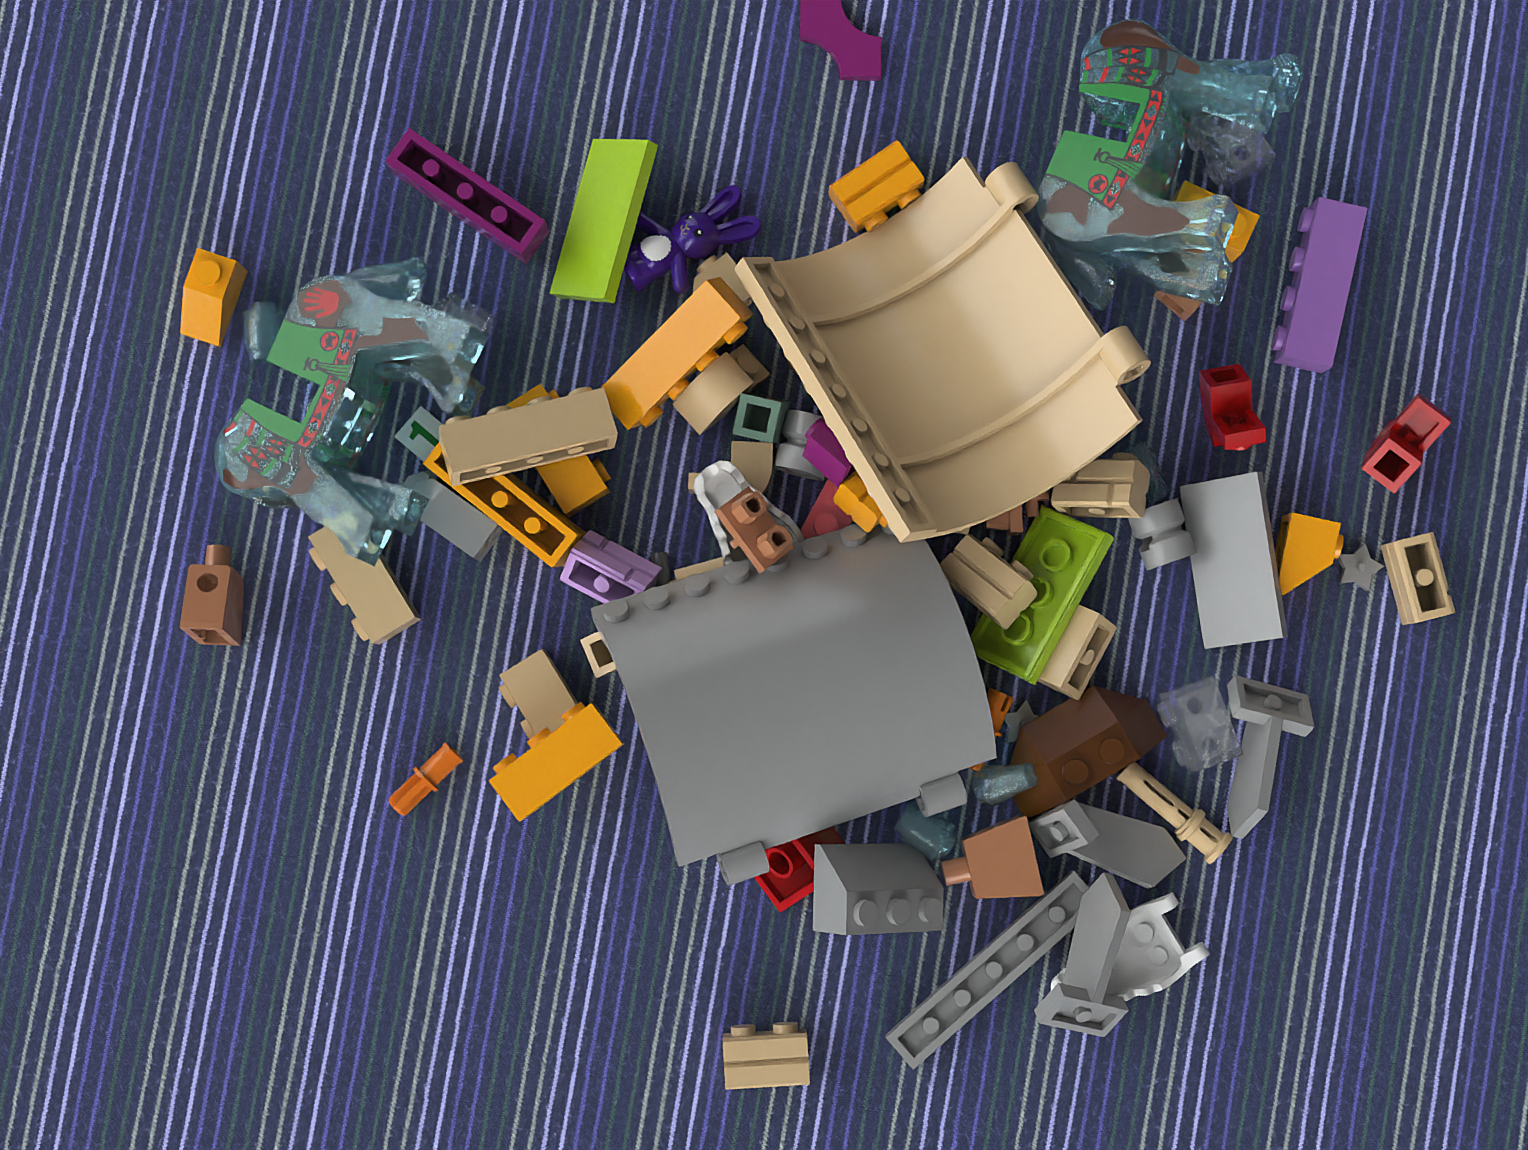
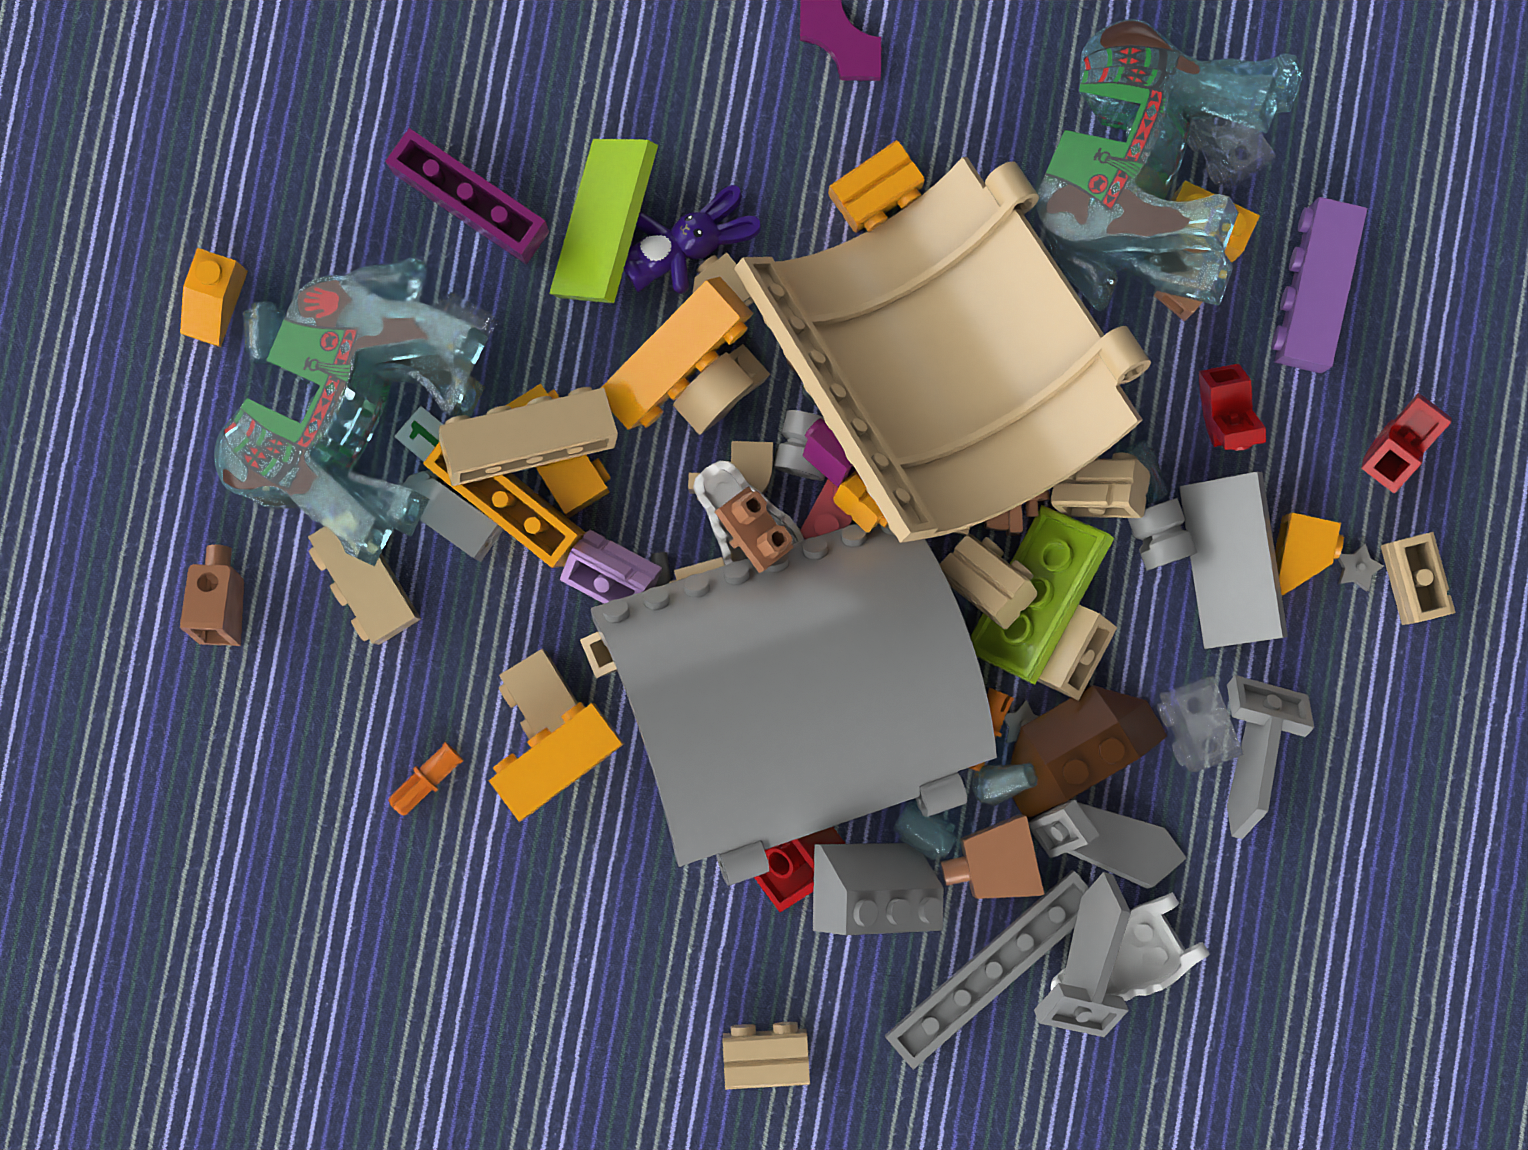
sand green brick [732,392,791,443] -> none
tan pin [1115,761,1233,864] -> none

